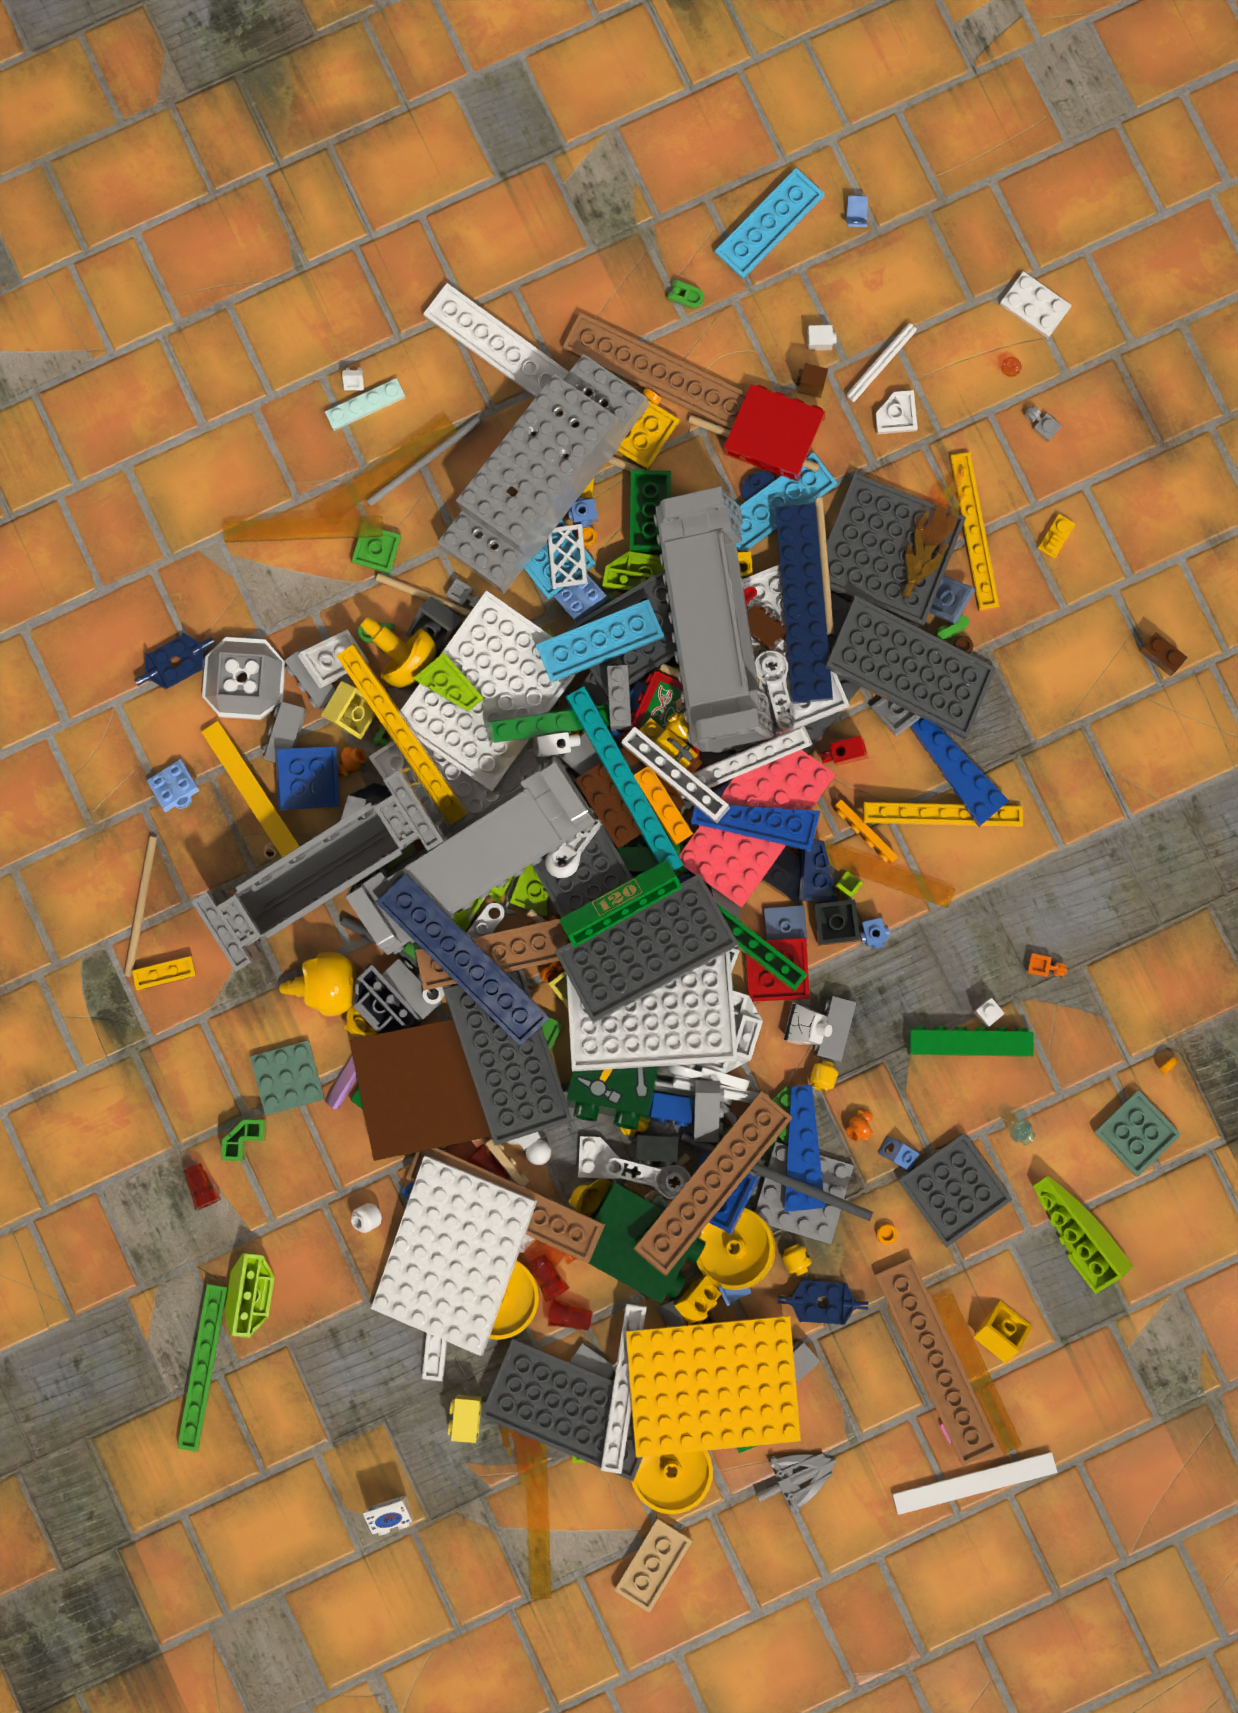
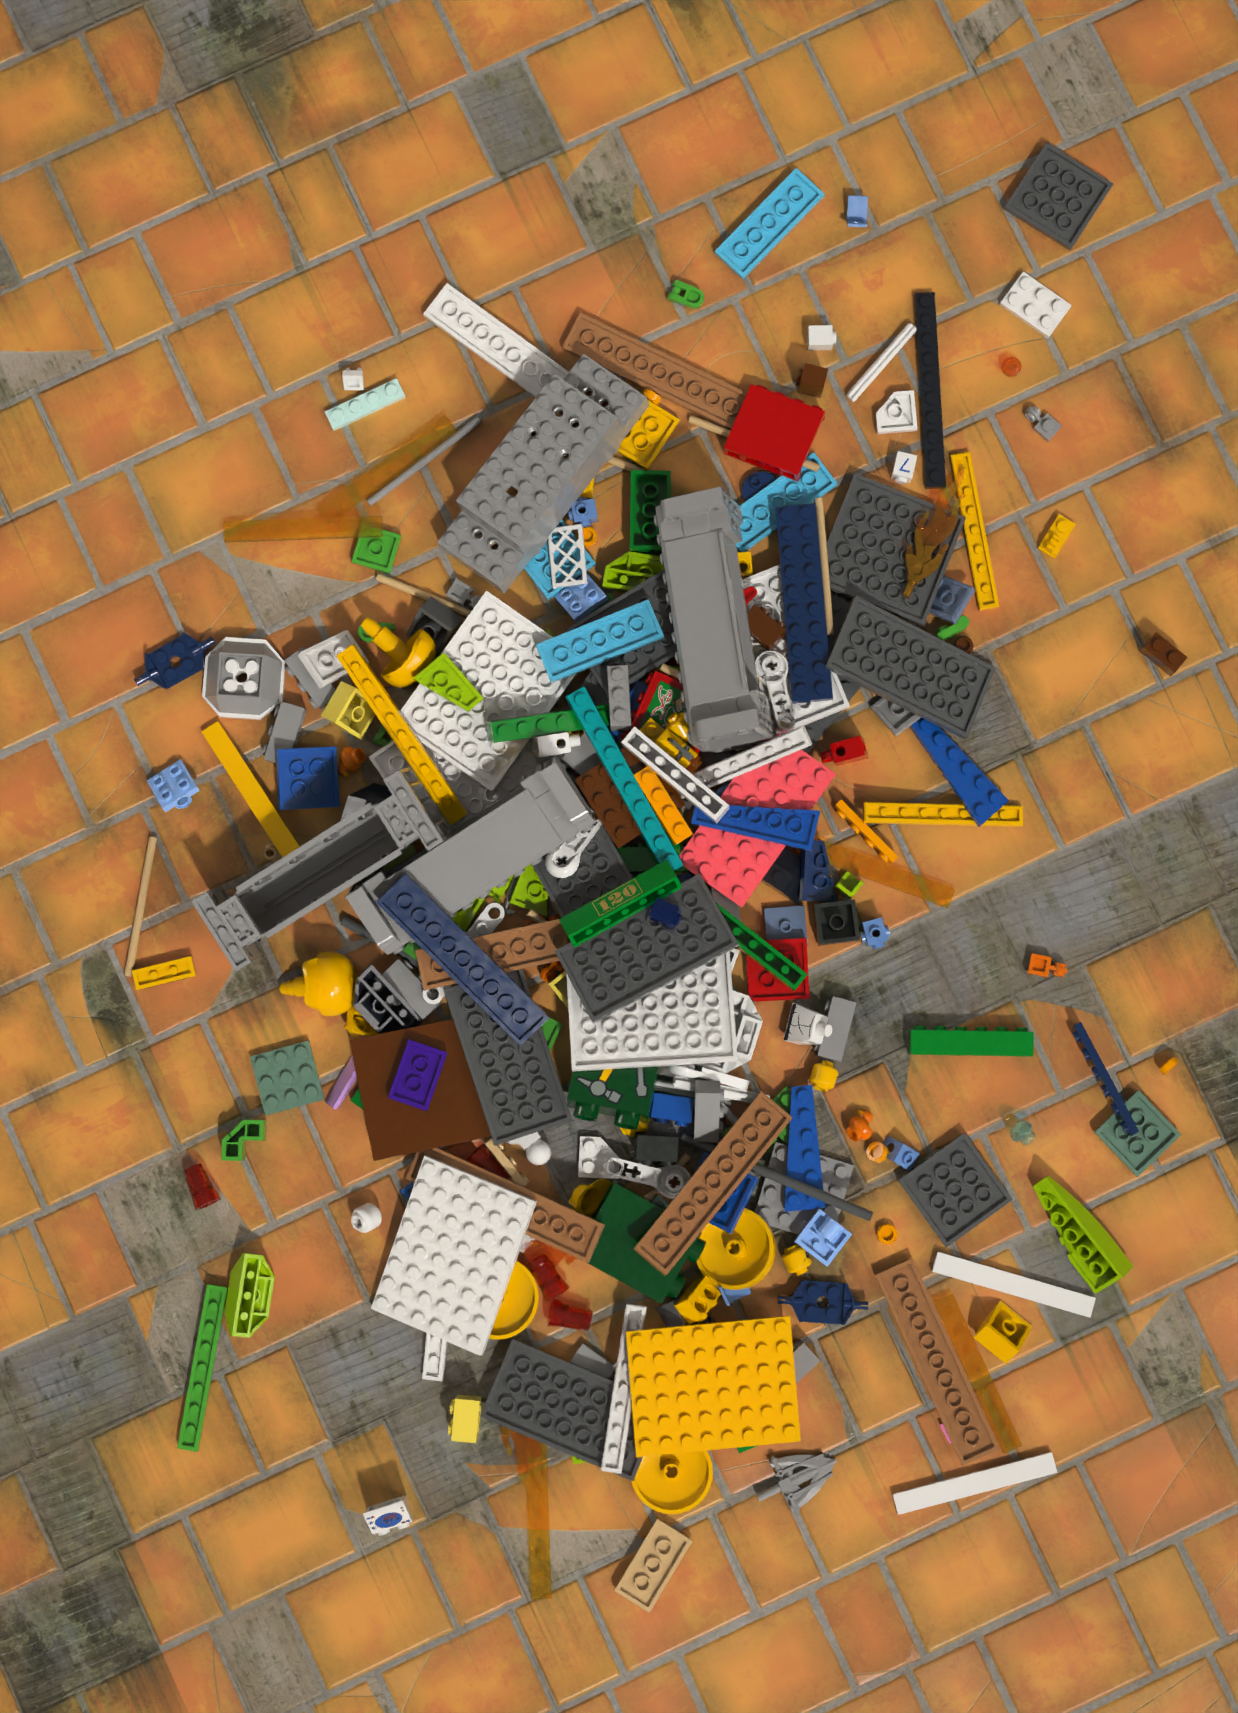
white brick [973,998,1005,1027] -> none
none -> dark purple plate [388,1039,447,1111]
none -> clear blue brick [648,897,682,930]
none -> light blue plate [794,1209,852,1267]
none -> light orange tile [866,1141,888,1163]
none -> white brick [891,451,917,484]
none -> black plate [914,292,946,489]
none -> white tile [932,1252,1096,1318]
none -> dark grey plate [1004,142,1113,251]
none -> dark blue plate [1071,1022,1139,1137]

